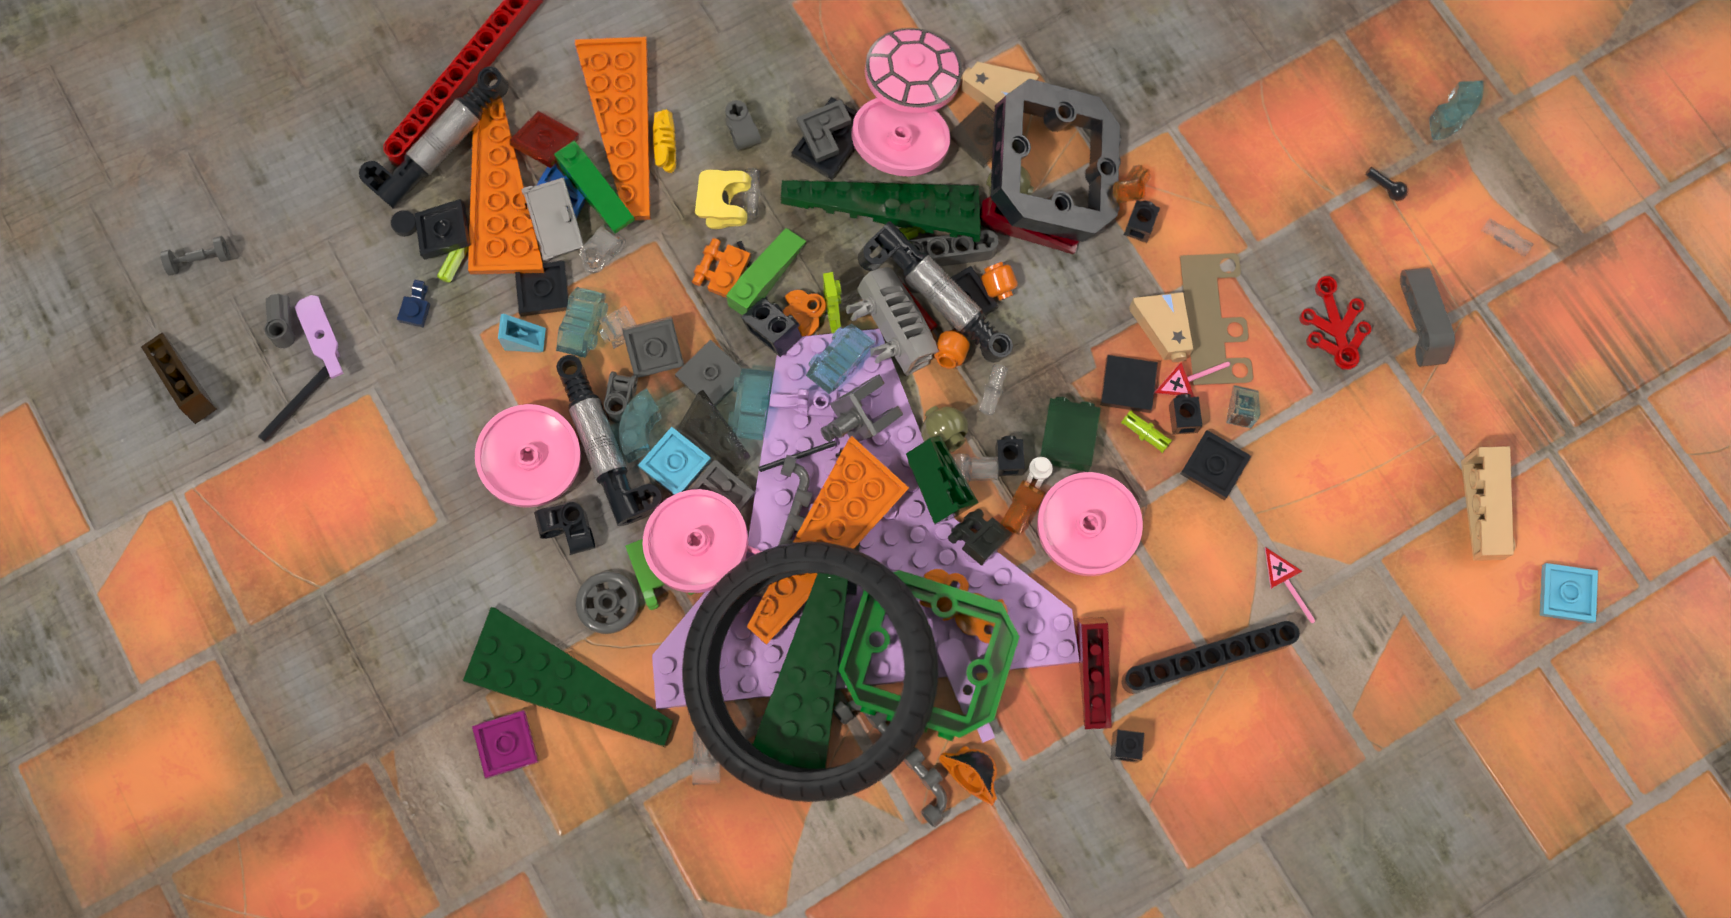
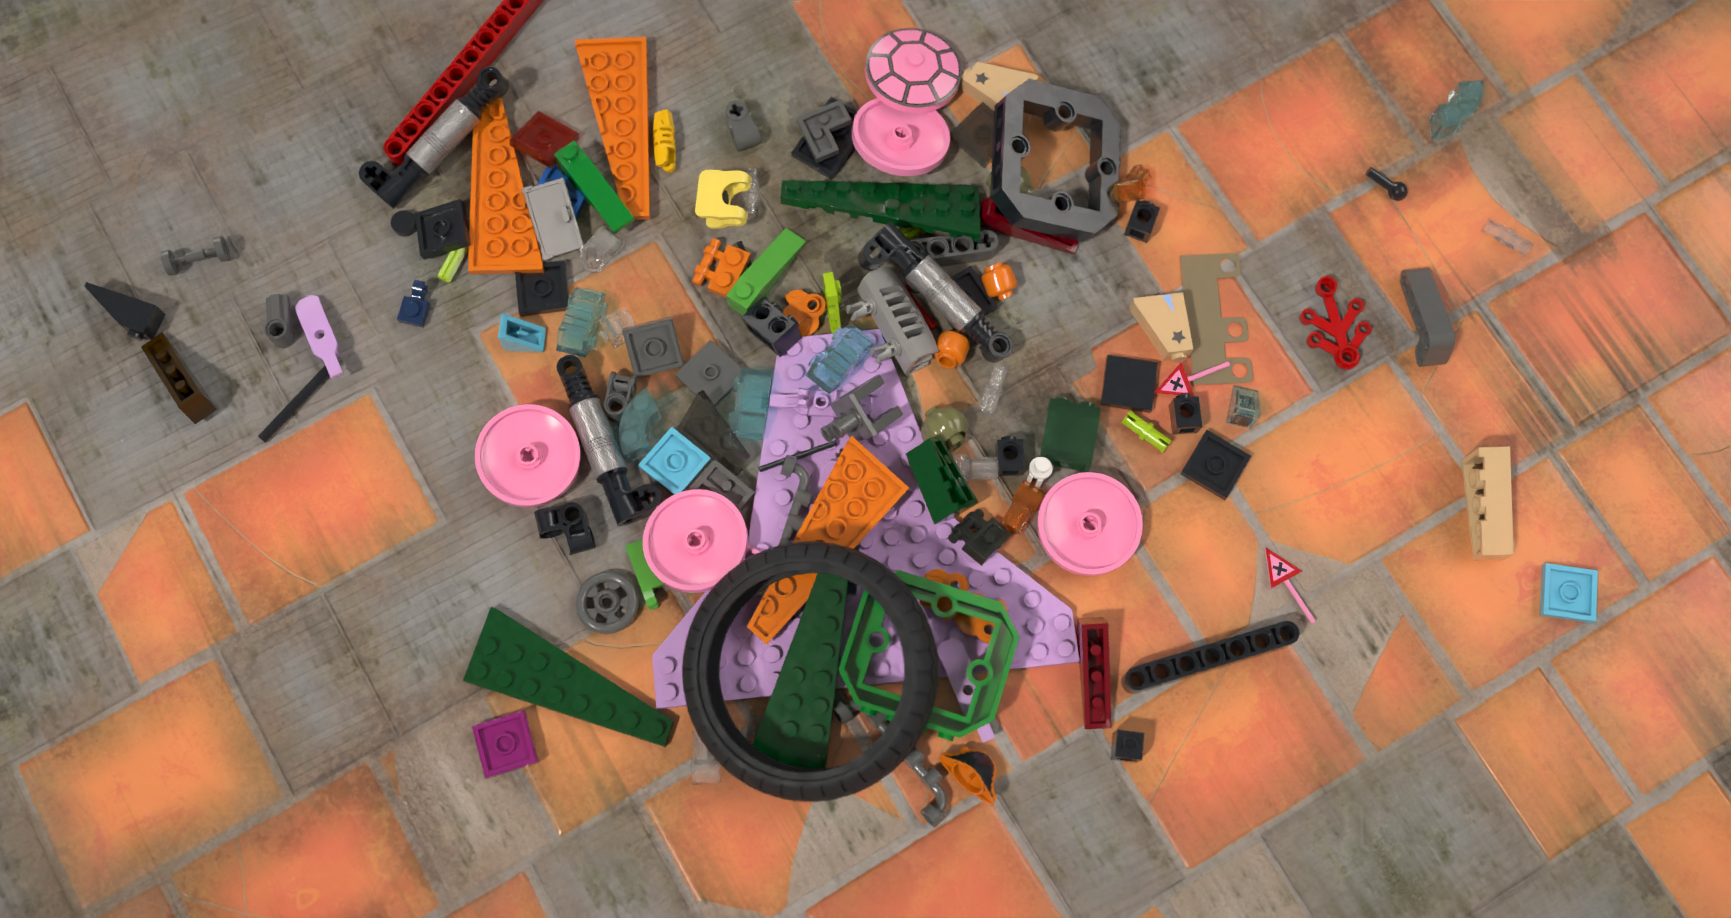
none -> black slope [84,282,166,341]

